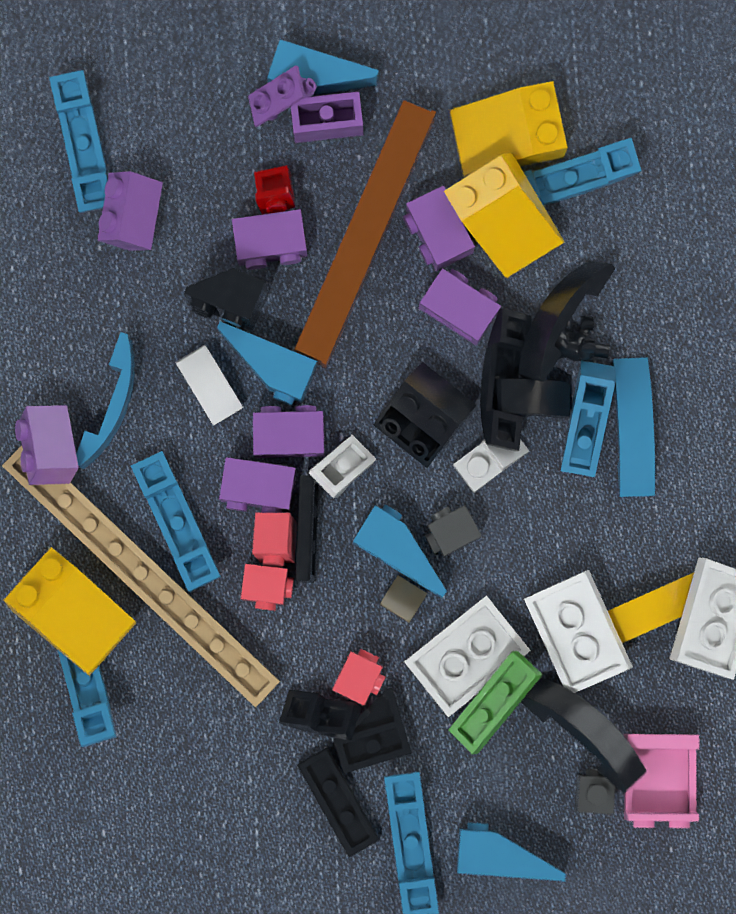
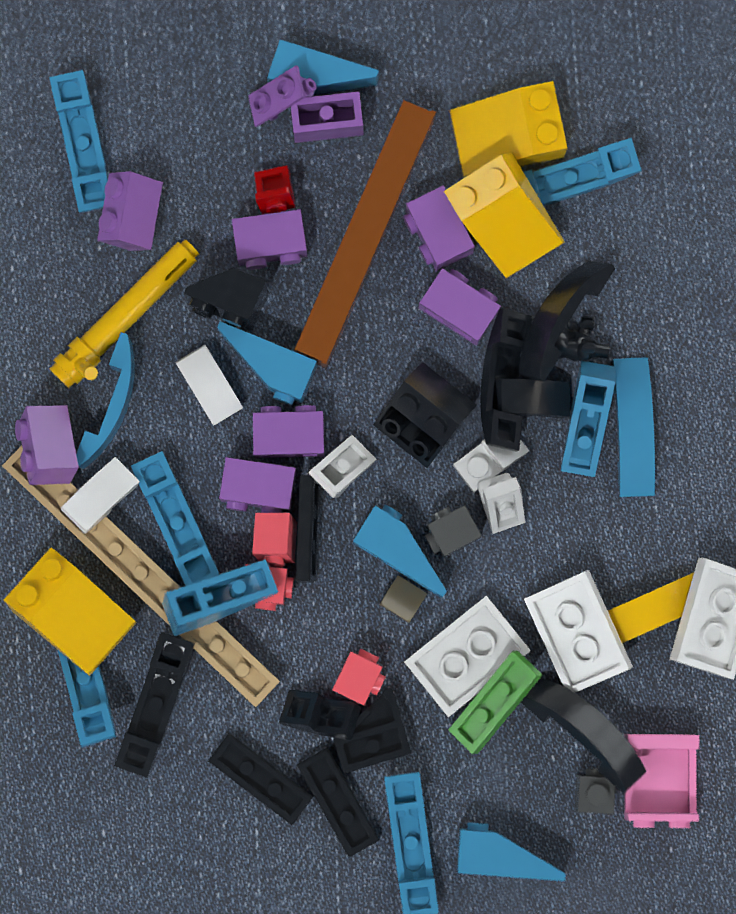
none -> yellow cylinder [50,240,199,388]
none -> white slope [61,457,140,534]
none -> black slope [114,632,195,778]
none -> dark azure slope [162,559,278,636]
none -> black tile [208,733,314,825]
none -> white slope [477,473,526,534]

